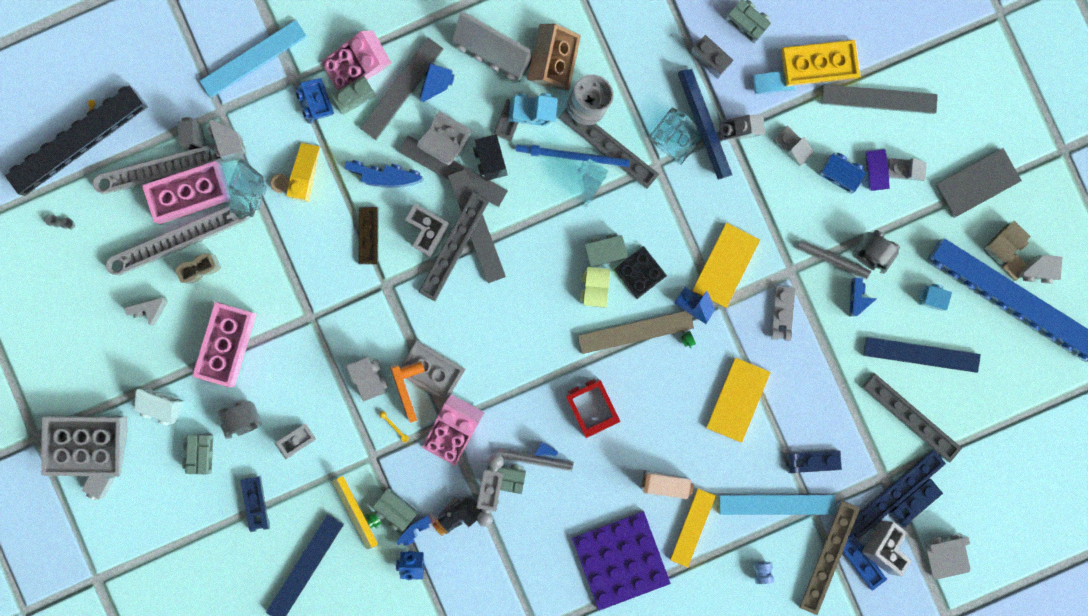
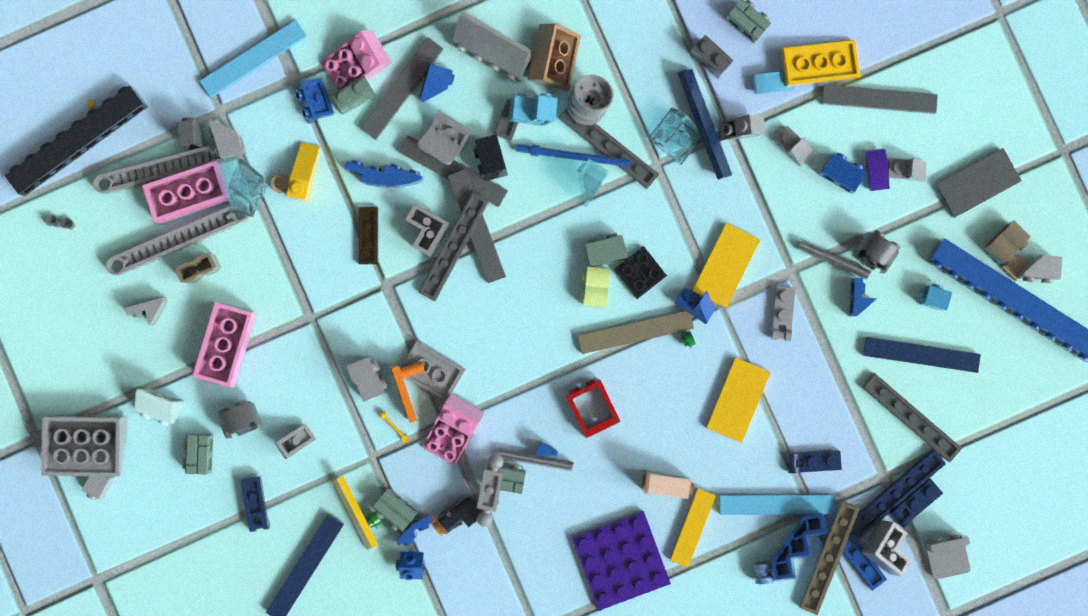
none -> blue brick [771,513,828,582]

